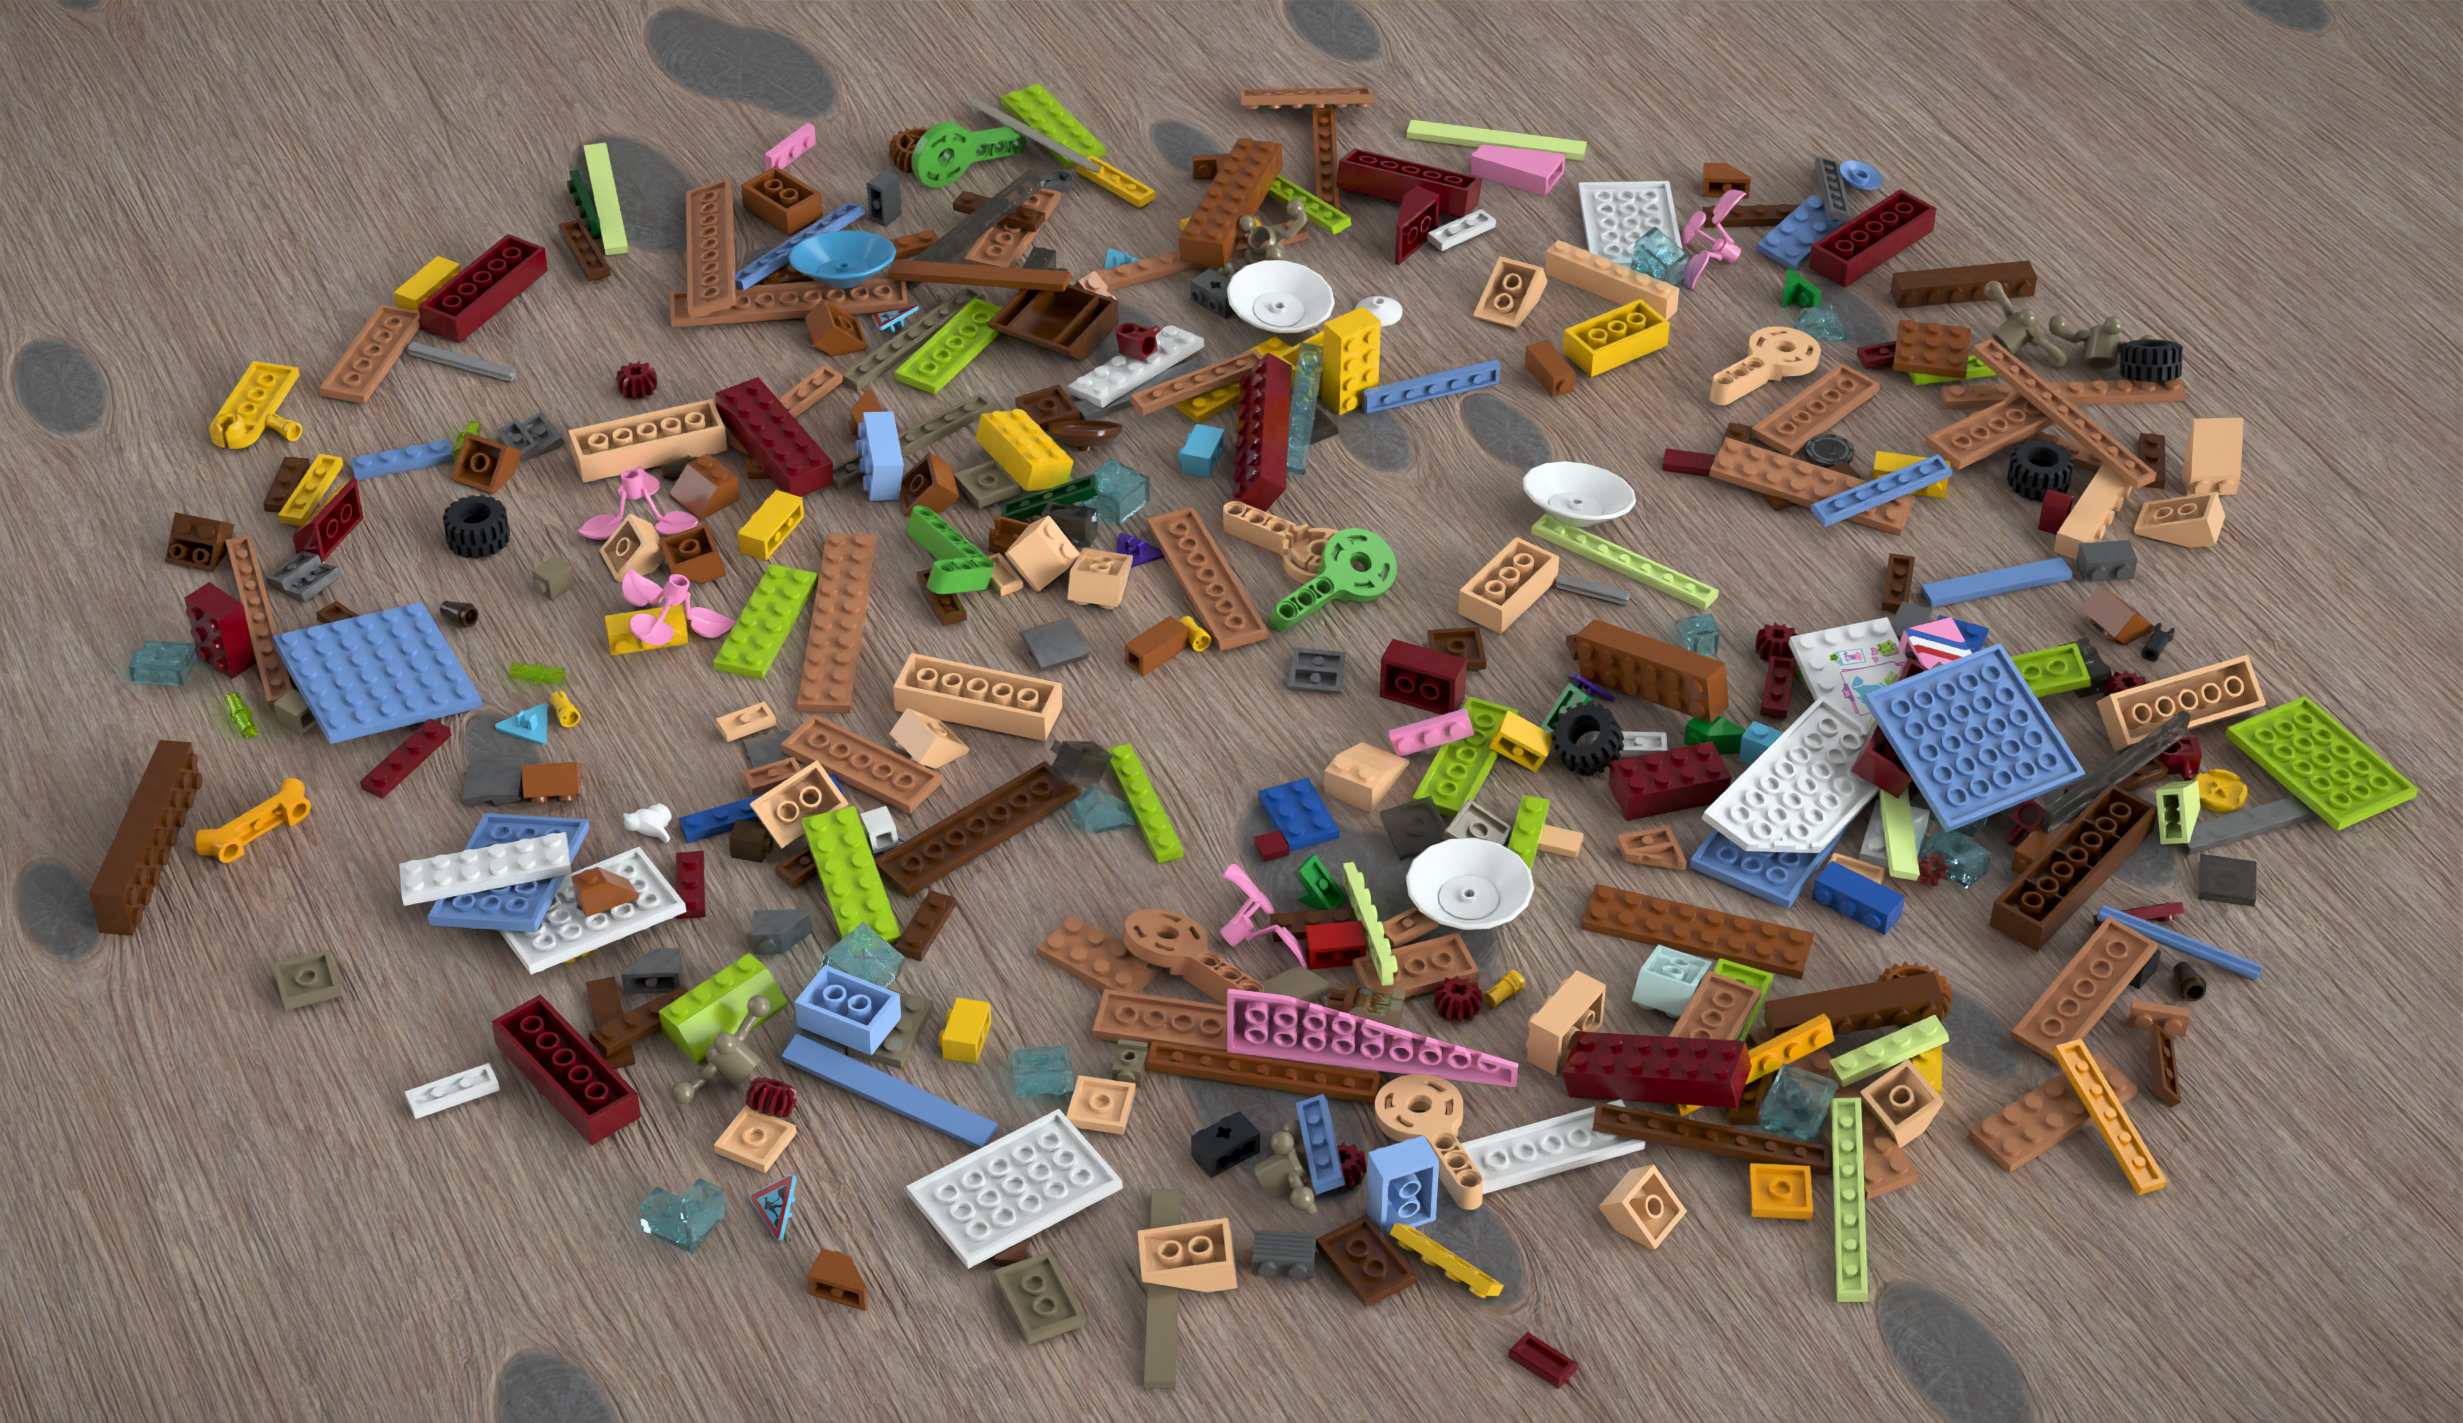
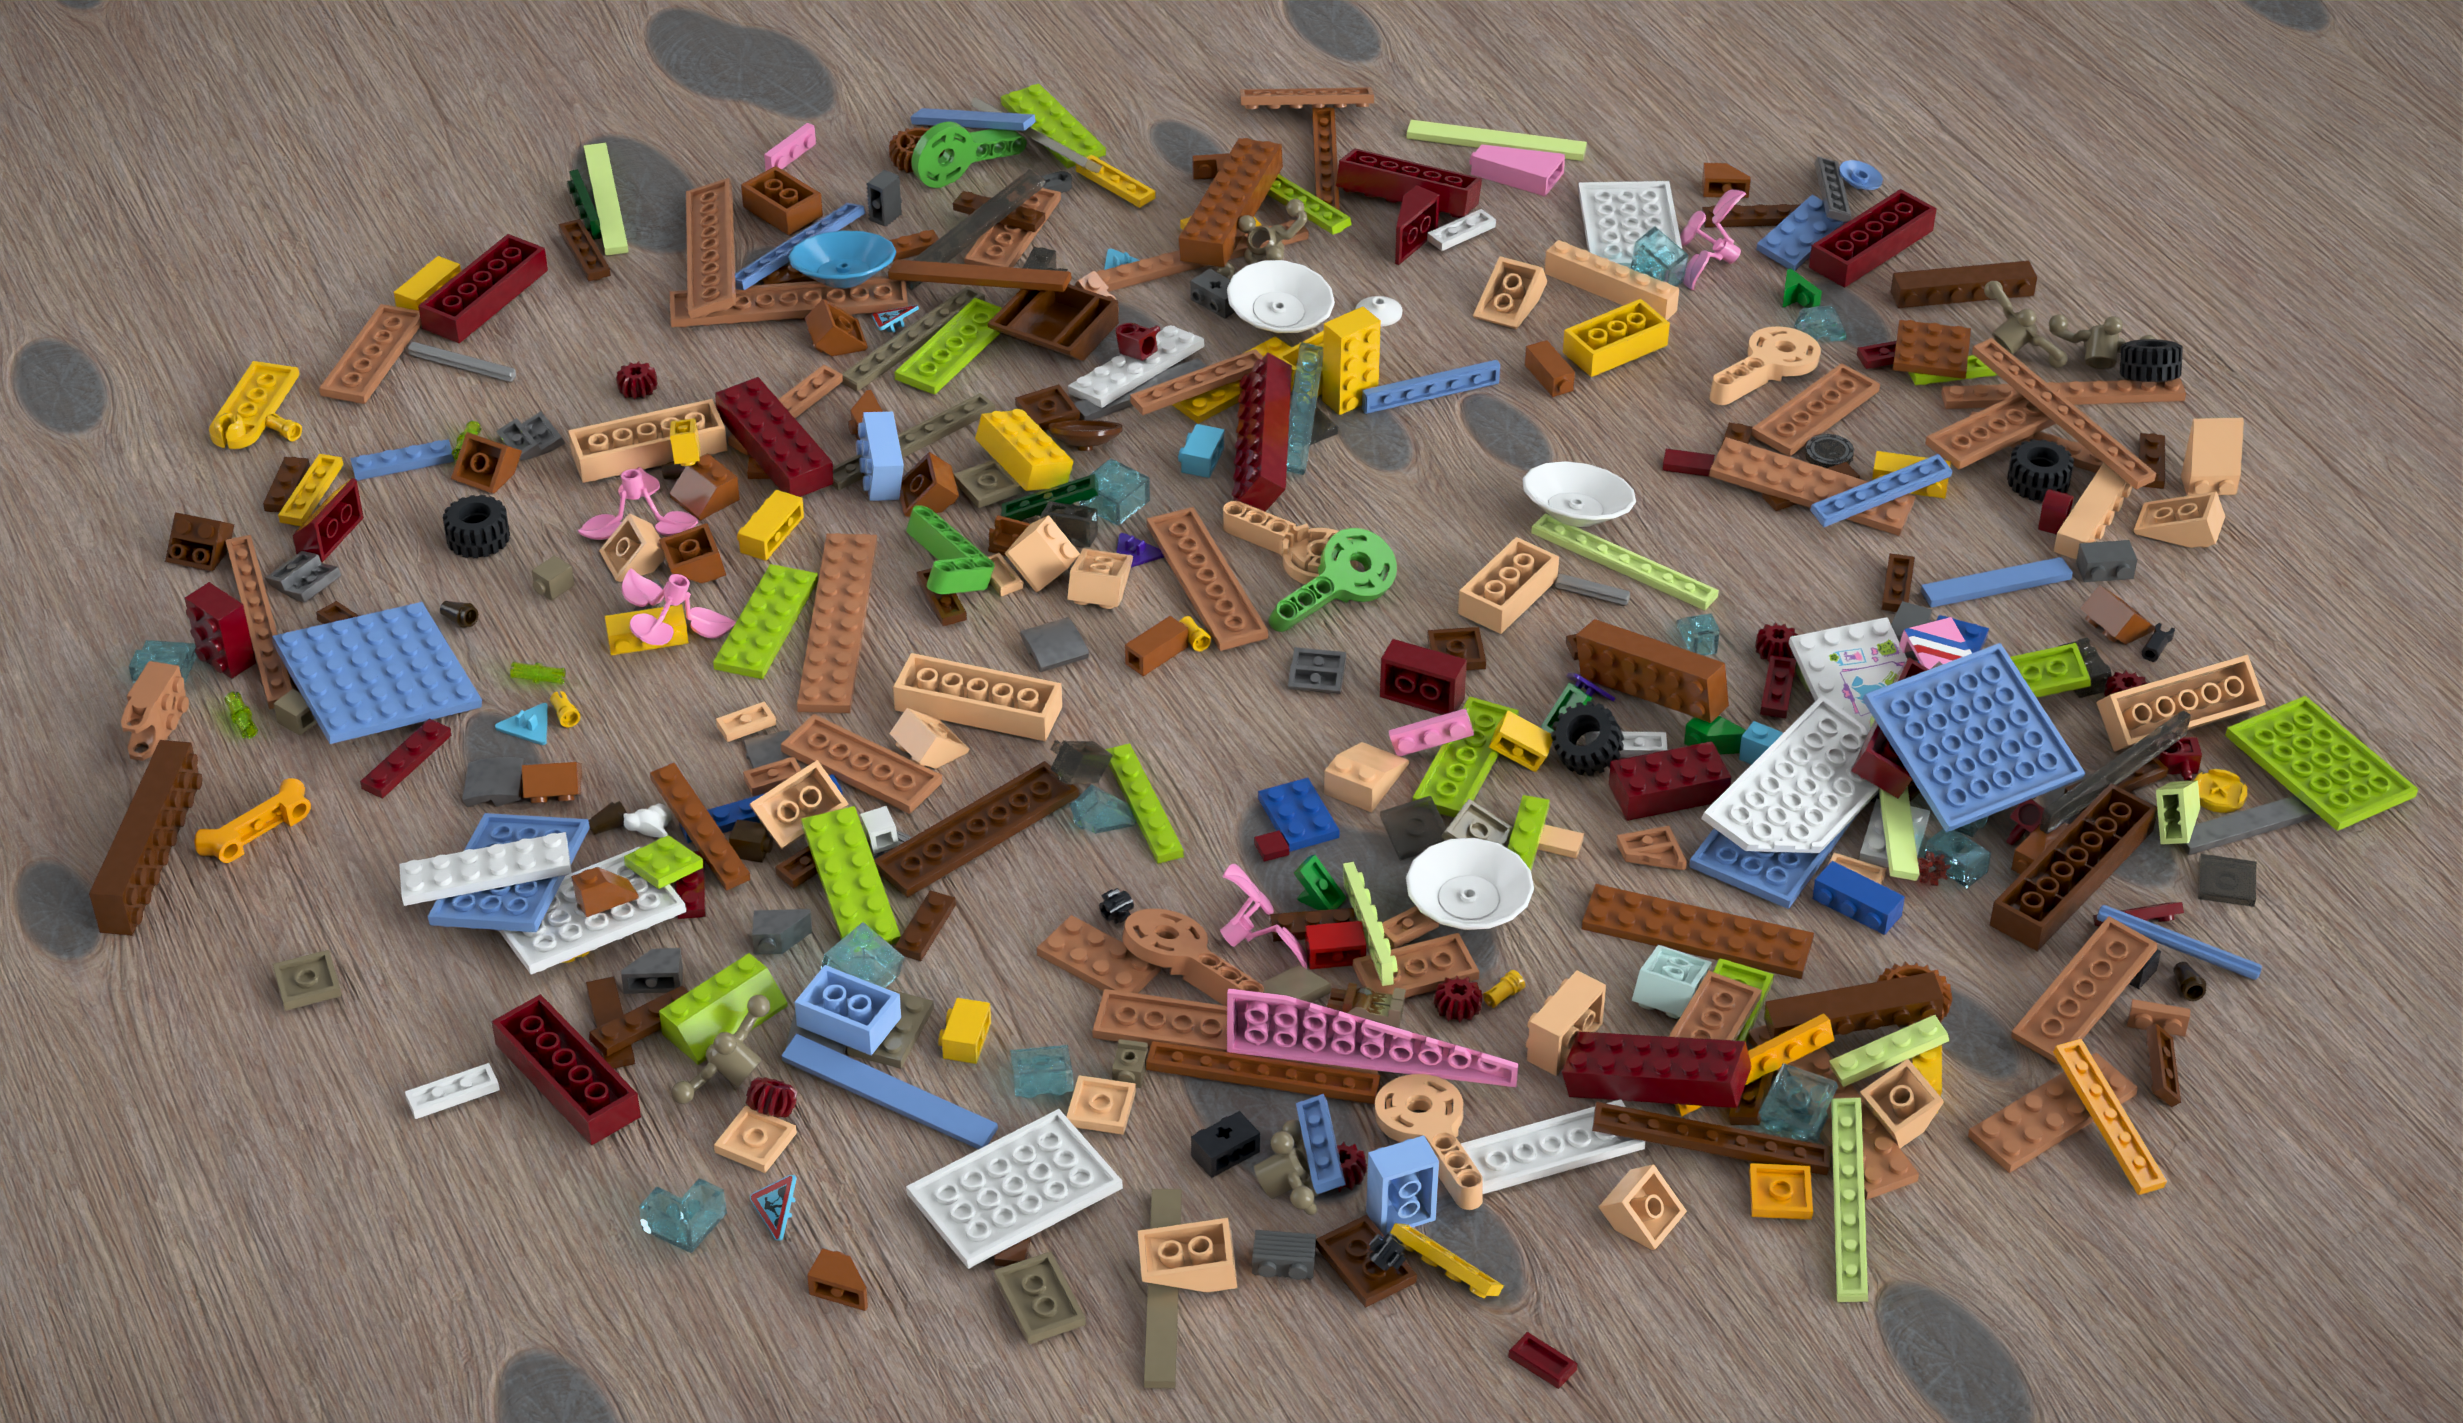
none -> nougat brick [121,661,189,761]
none -> dark brown cone [588,801,627,835]
none -> lime plate [624,835,703,889]
none -> dark orange plate [650,763,751,891]
none -> yellow brick [670,418,700,466]
none -> medium blue tile [910,108,1036,131]
none -> black gear [1099,888,1134,924]
none -> black gear [1369,1232,1407,1271]

